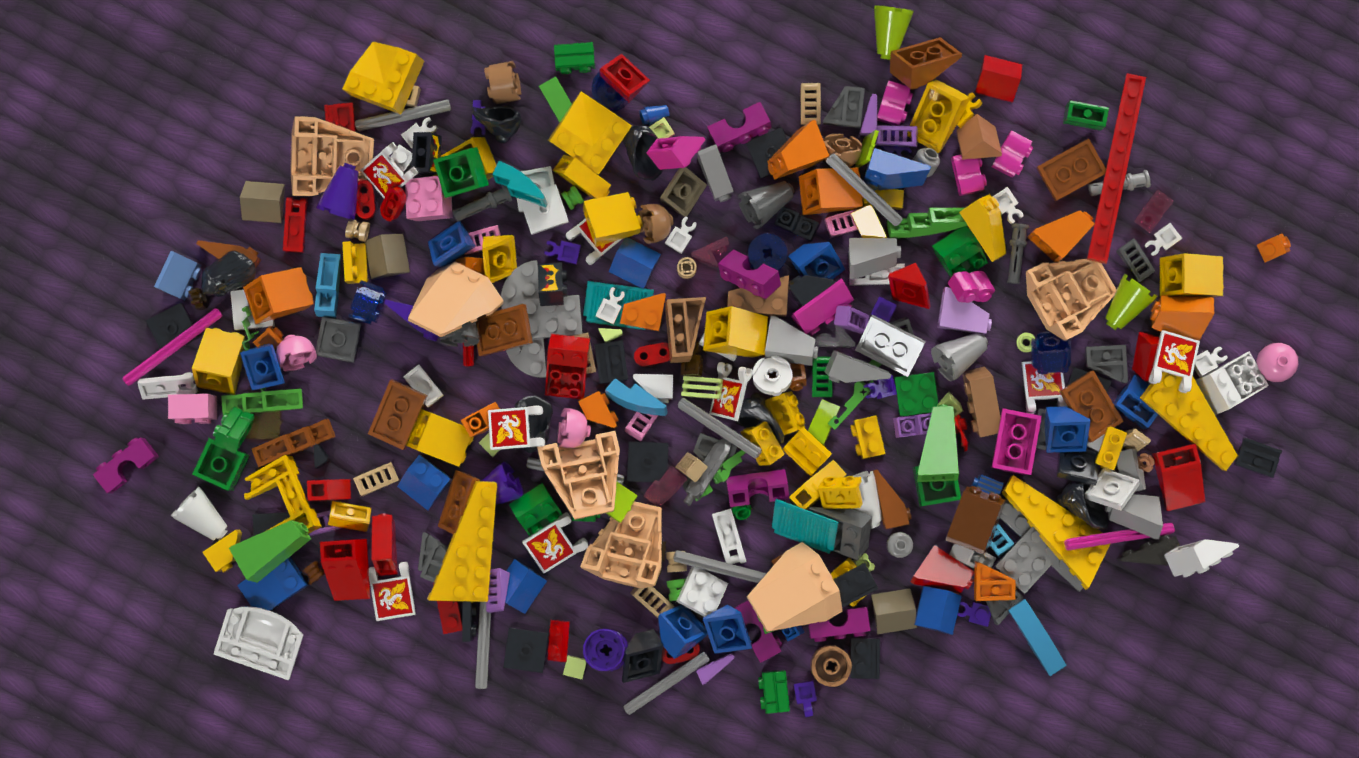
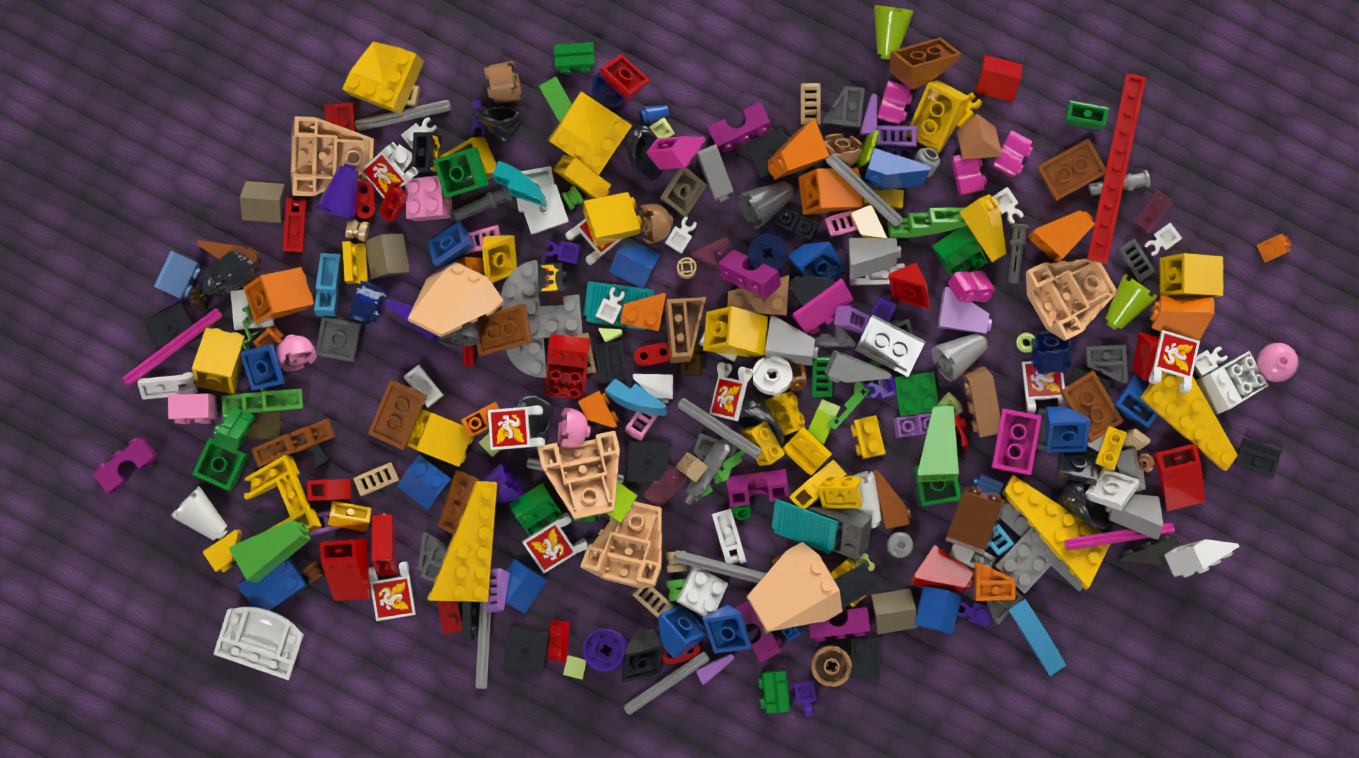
yellowish green tile [681,376,723,399] -> none

